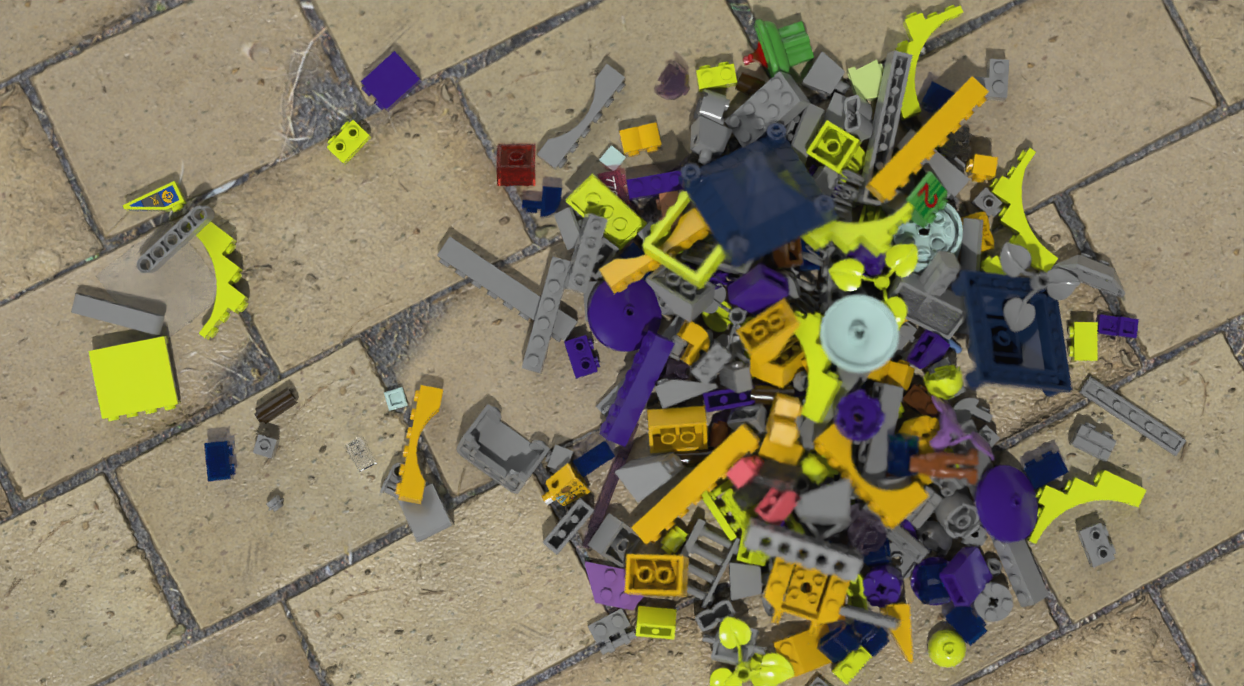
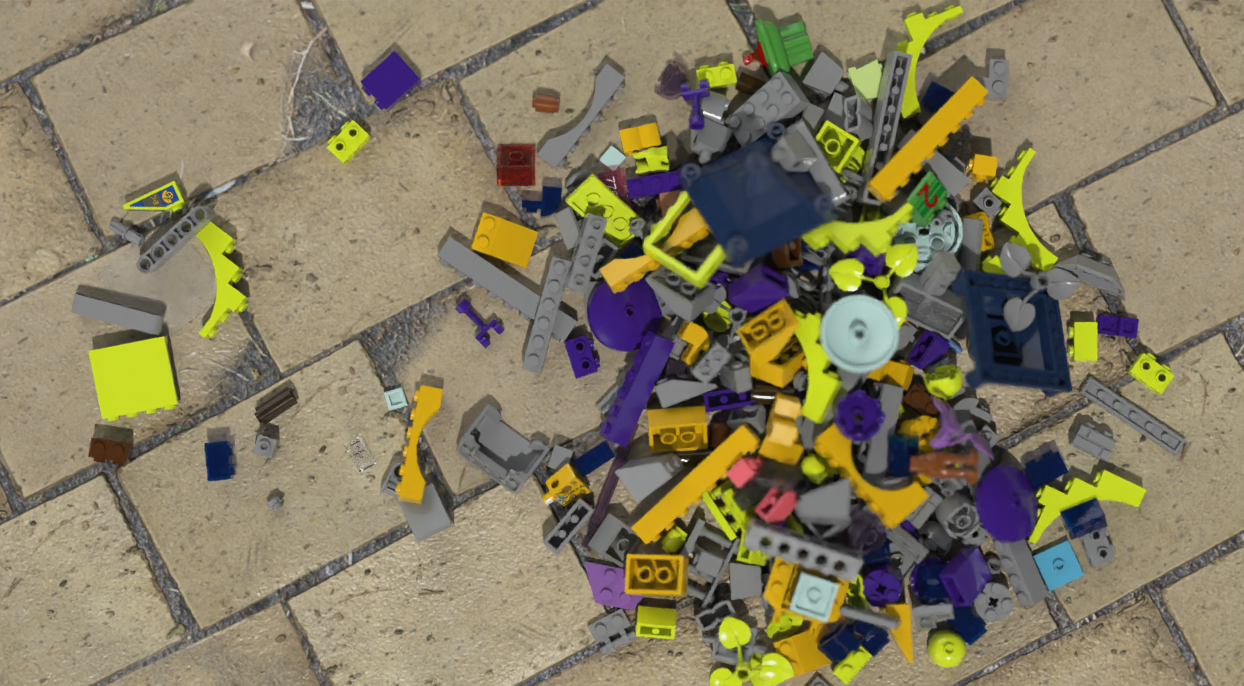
none -> reddish brown brick [88,438,134,466]
none -> light grey axle [109,220,146,247]
none -> dark purple bar [455,298,504,348]
none -> yellow slope [471,212,539,269]
none -> dark orange brick [532,93,560,114]
none -> light grey arm [565,169,590,194]
none -> light grey plate [629,219,647,237]
none -> neon yellow animal [633,146,670,177]
none -> dark purple bar [681,79,710,130]
none -> light grey brick [693,551,724,578]
none -> neon yellow dish [767,613,803,639]
none -> light grey torso [771,131,818,172]
none -> light grey beam [786,119,850,208]
none -> light aqua plate [789,573,839,622]
none -> light grey plate [913,603,954,629]
none -> light grey arm [932,209,953,228]
none -> medium azure plate [1032,540,1084,591]
none -> clear blue brick [1060,498,1107,540]
none -> neon yellow brick [1127,353,1174,395]

